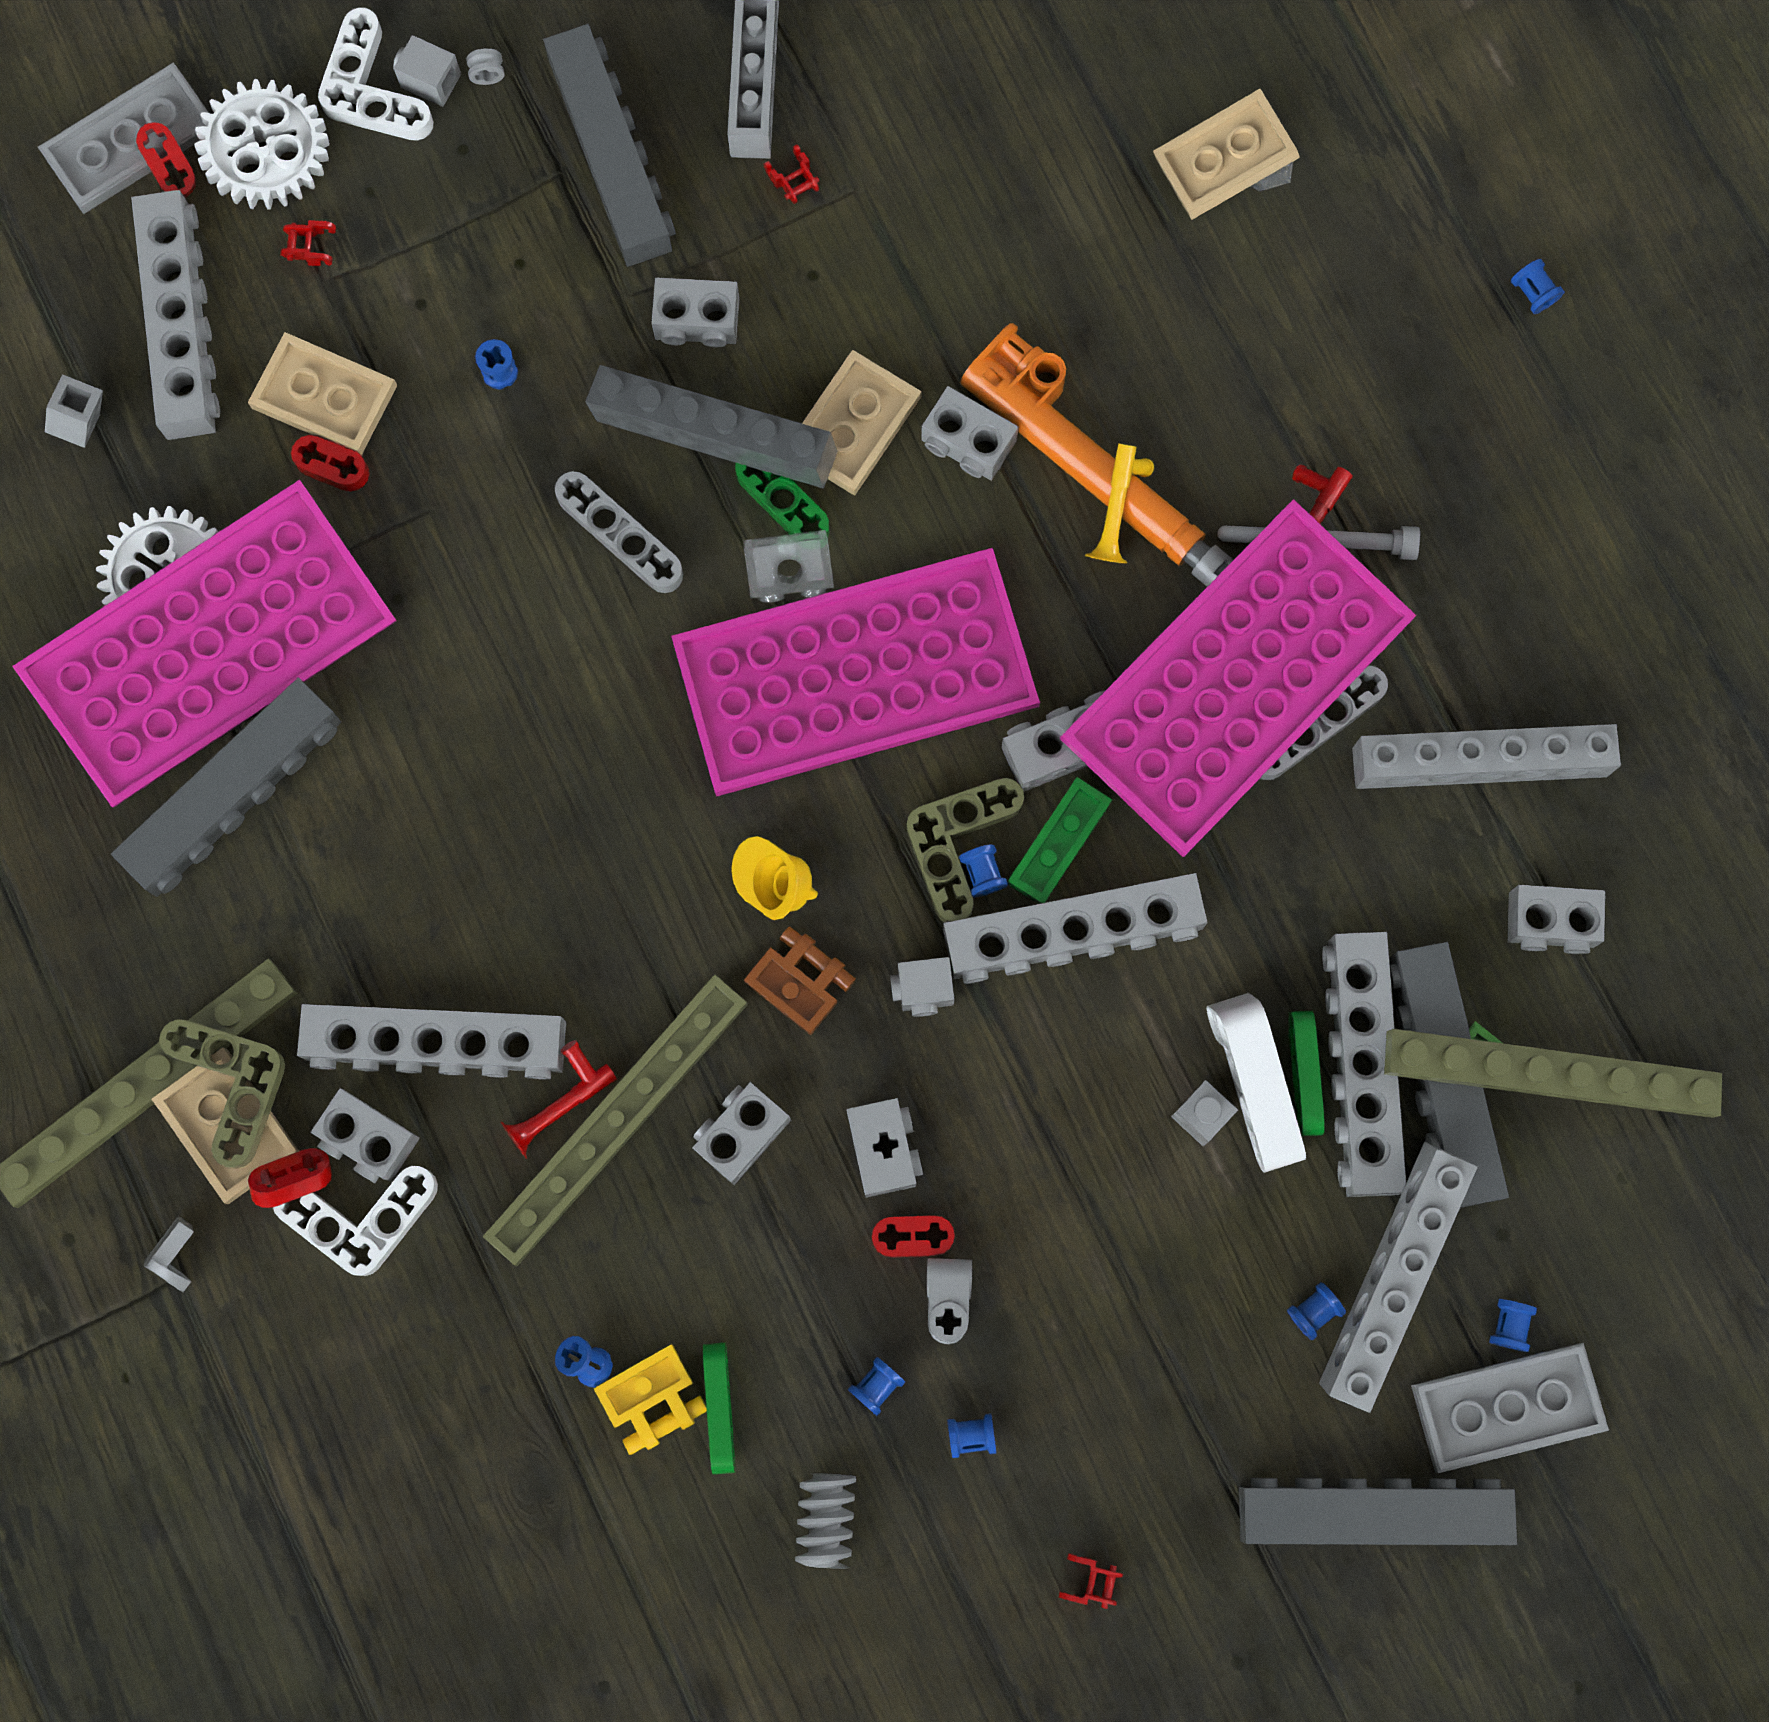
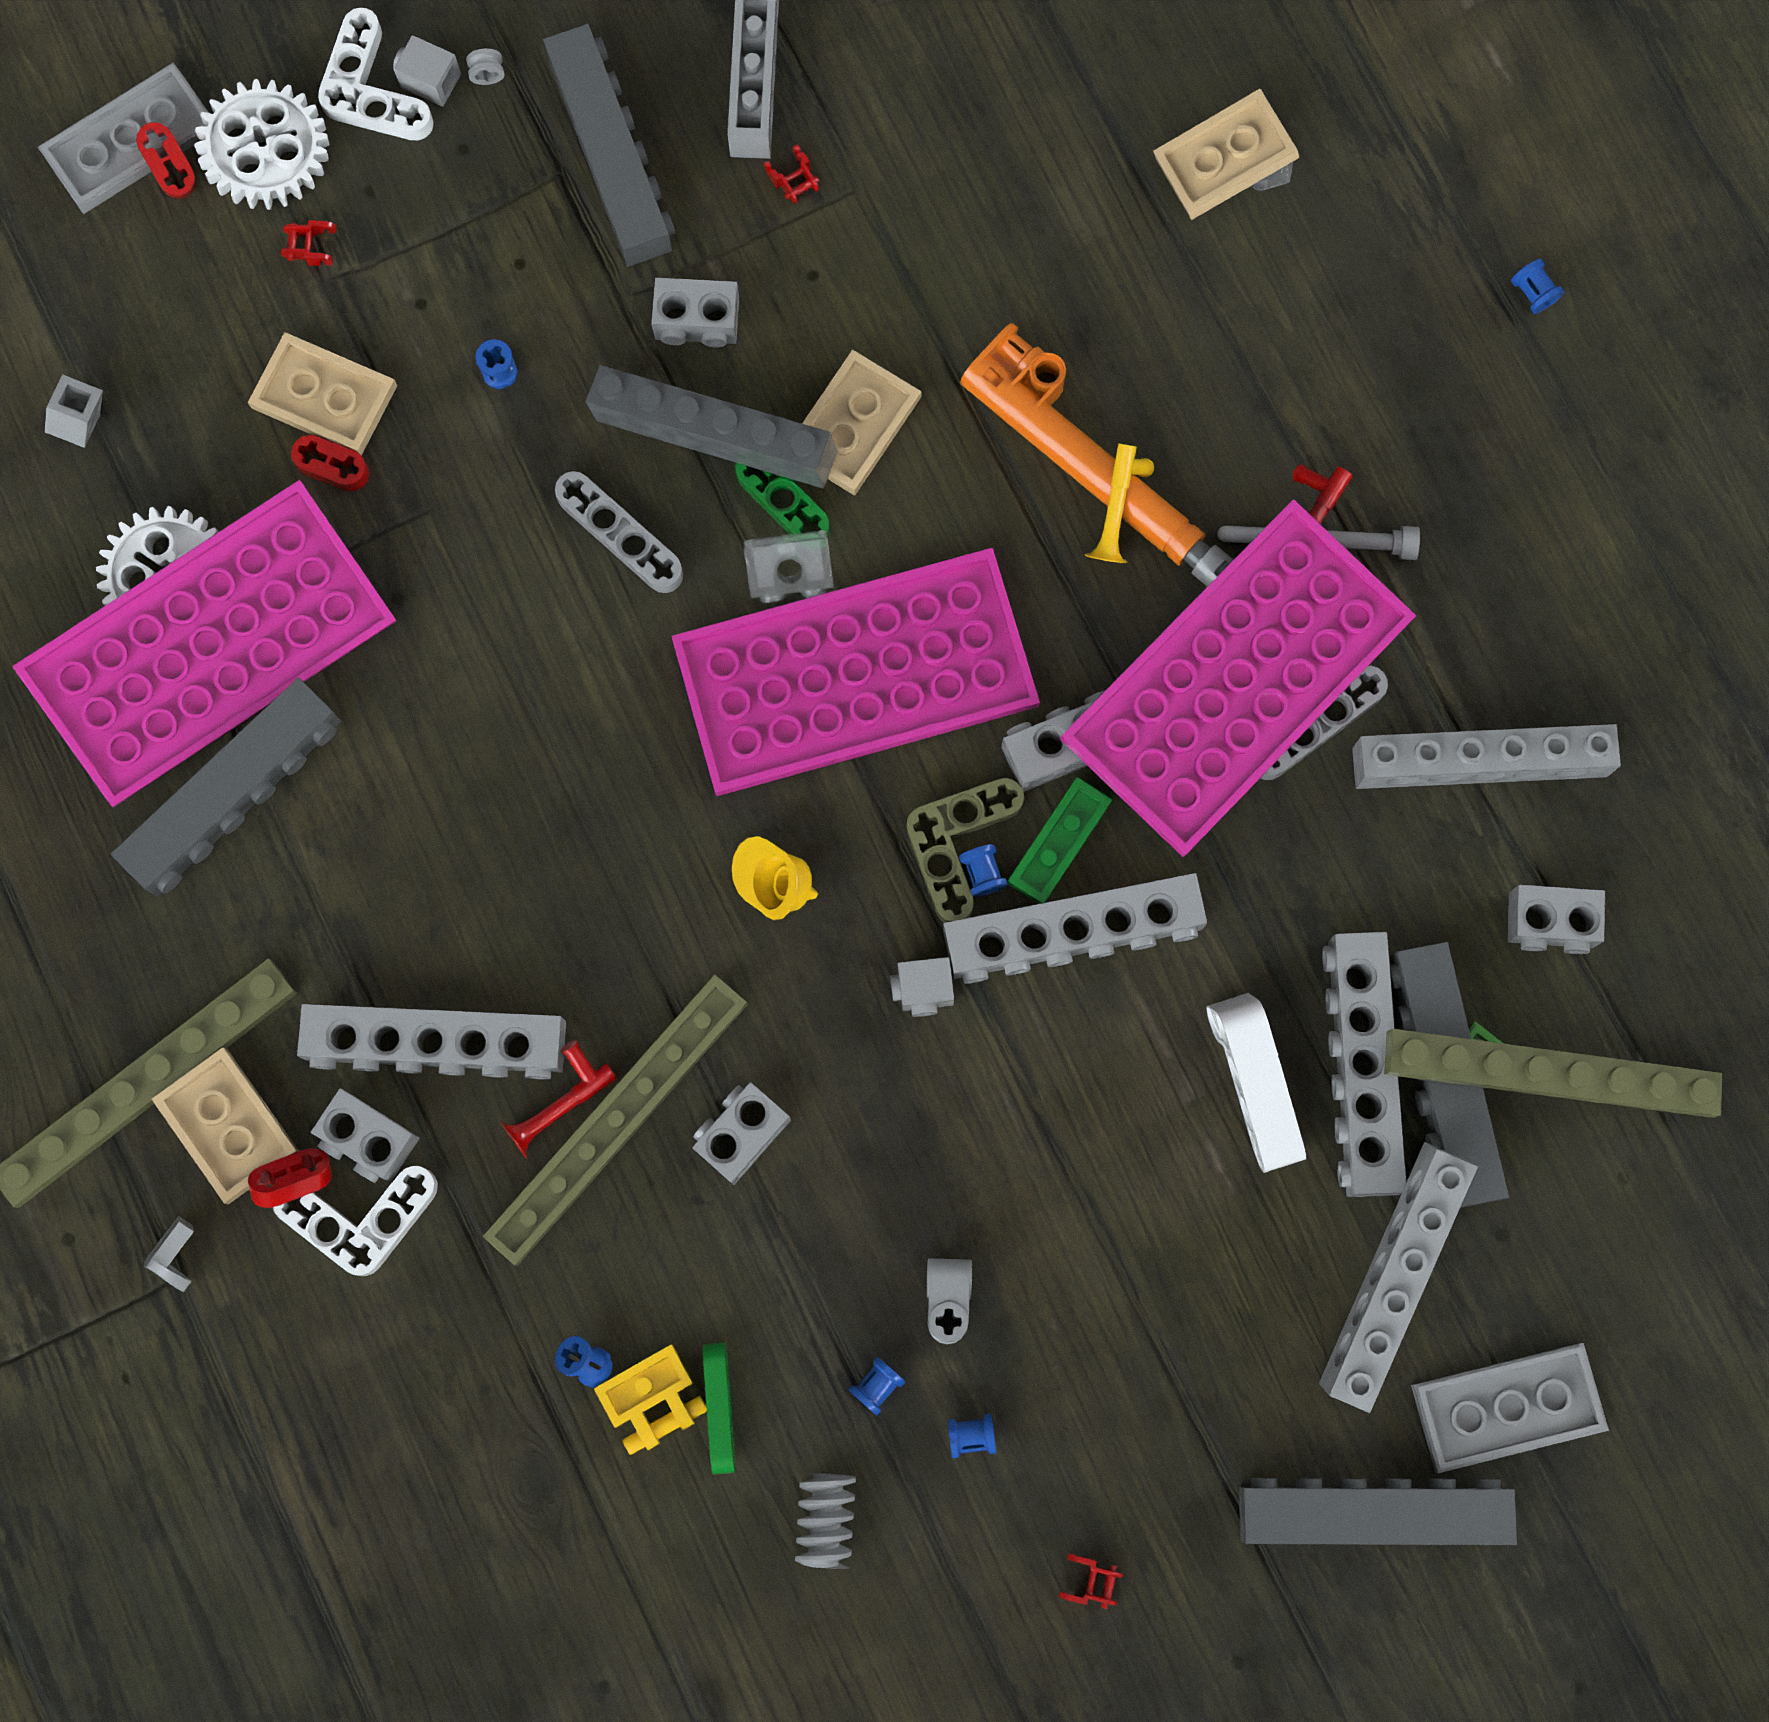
light grey brick [131,190,220,440] -> none
olive beam [159,1019,285,1169] -> none
dark orange plate [744,926,856,1036] -> none
light grey brick [847,1098,923,1198] -> none
red beam [872,1216,955,1258] -> none
light grey brick [921,386,1018,481] -> none
light grey brick [1171,1080,1238,1146] -> none
blue bush [1286,1282,1346,1341] -> none
green beam [1288,1010,1325,1137] -> none
blue bush [1489,1299,1537,1352] -> none

